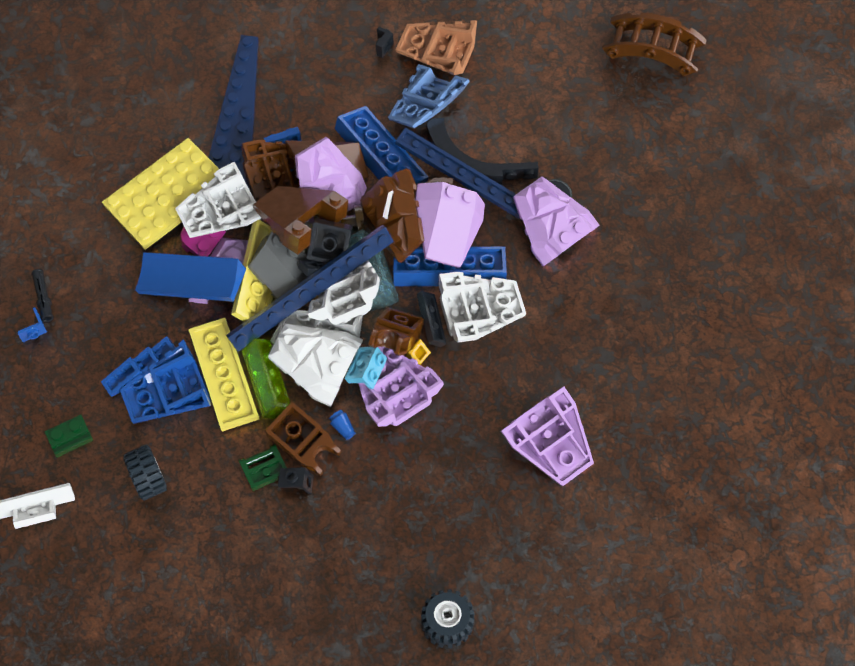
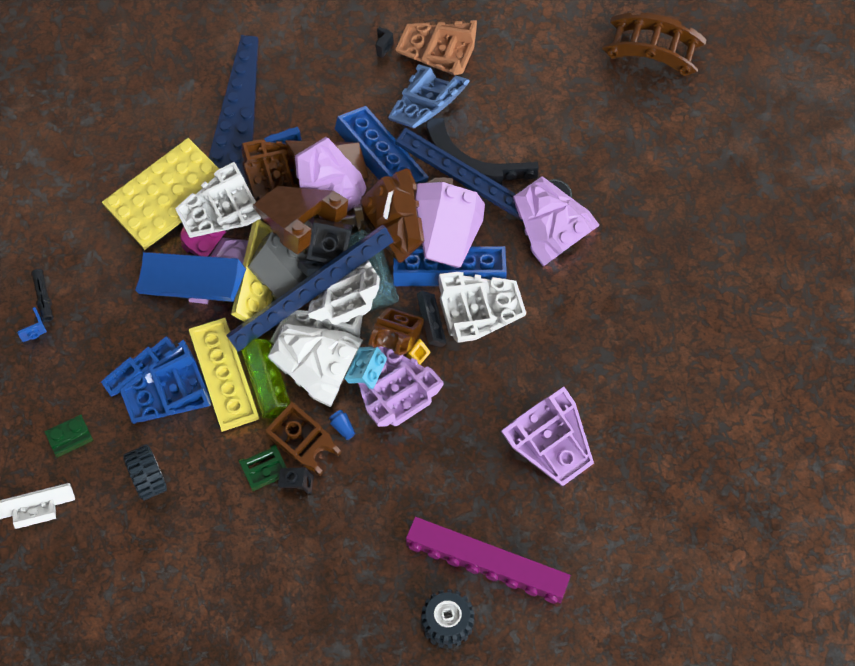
none -> magenta brick [406,517,571,604]

